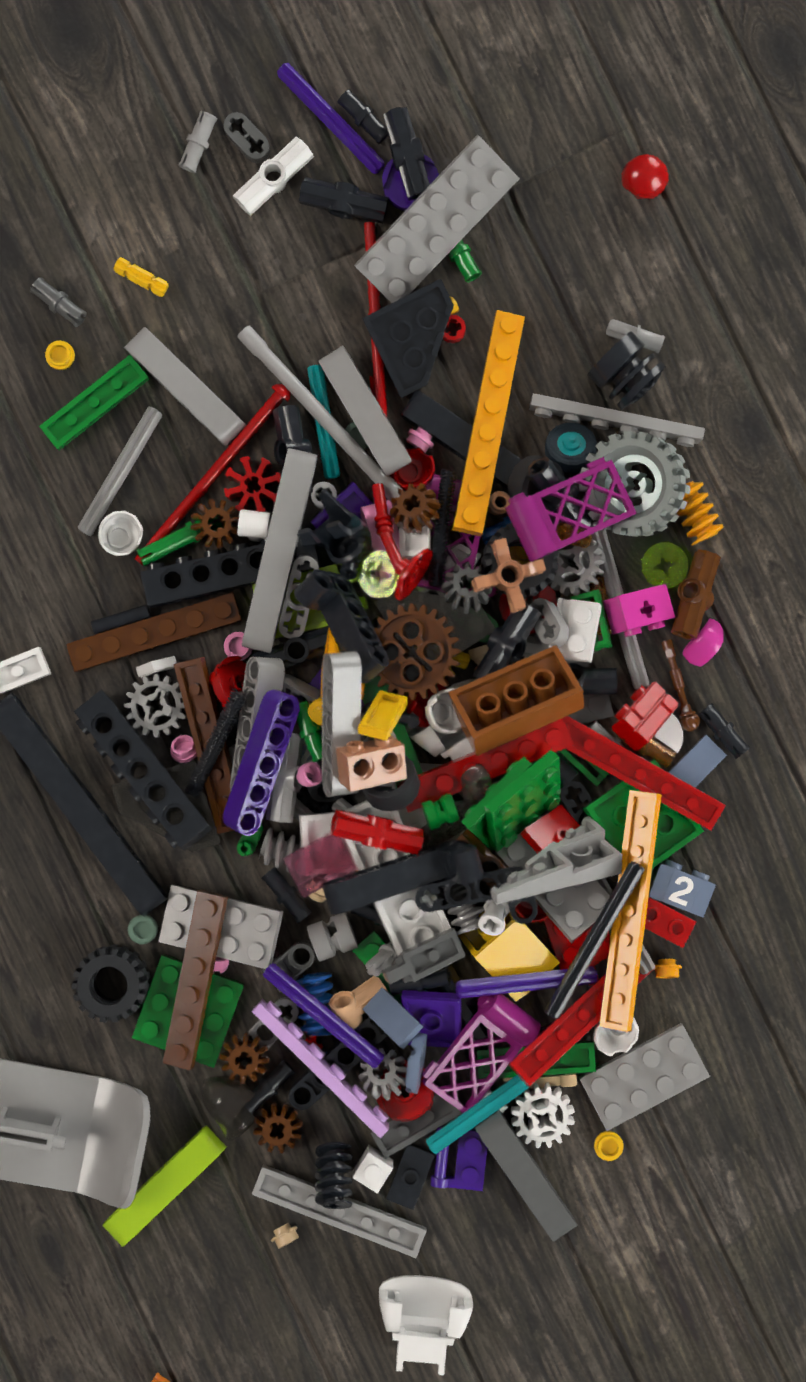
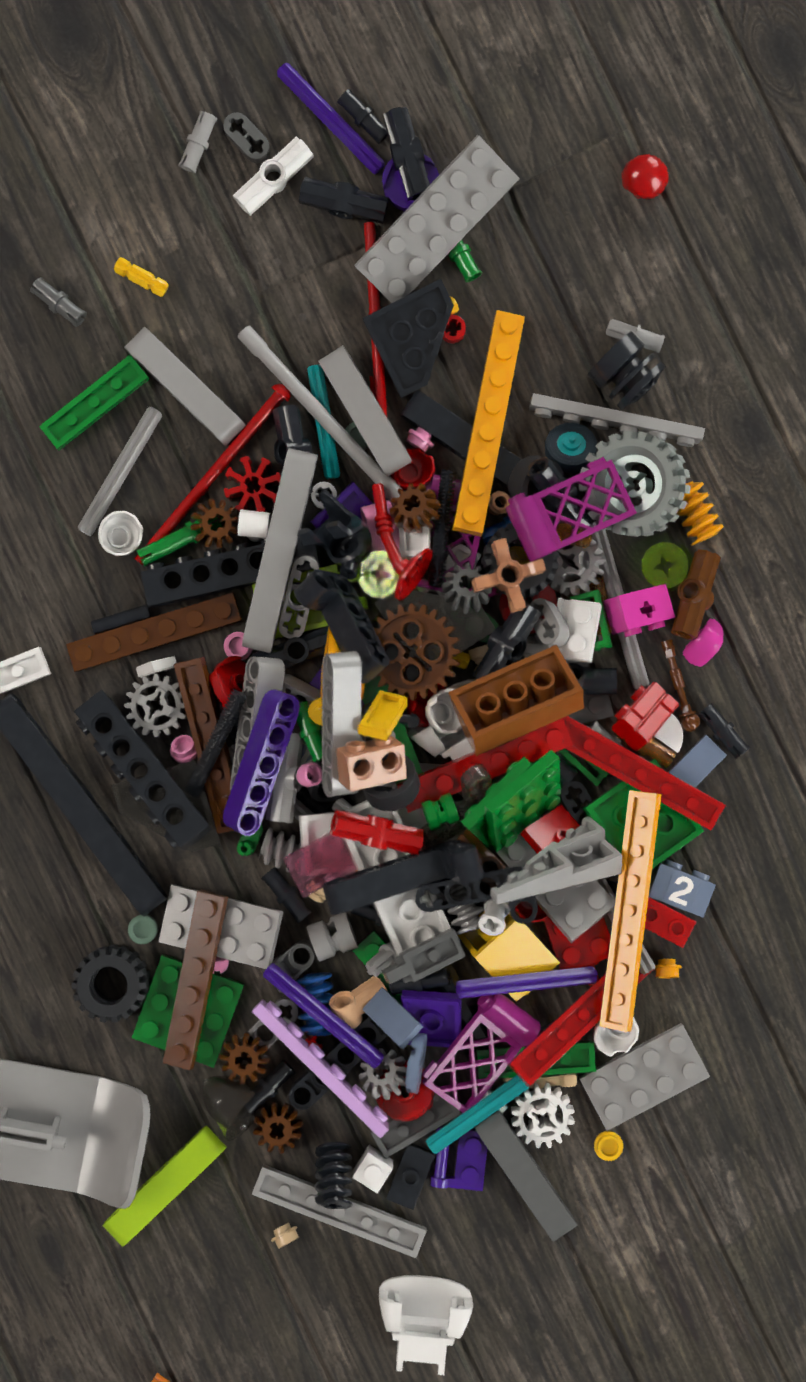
yellow plate [45,340,75,370] -> none
black axle [545,861,644,1019] -> none

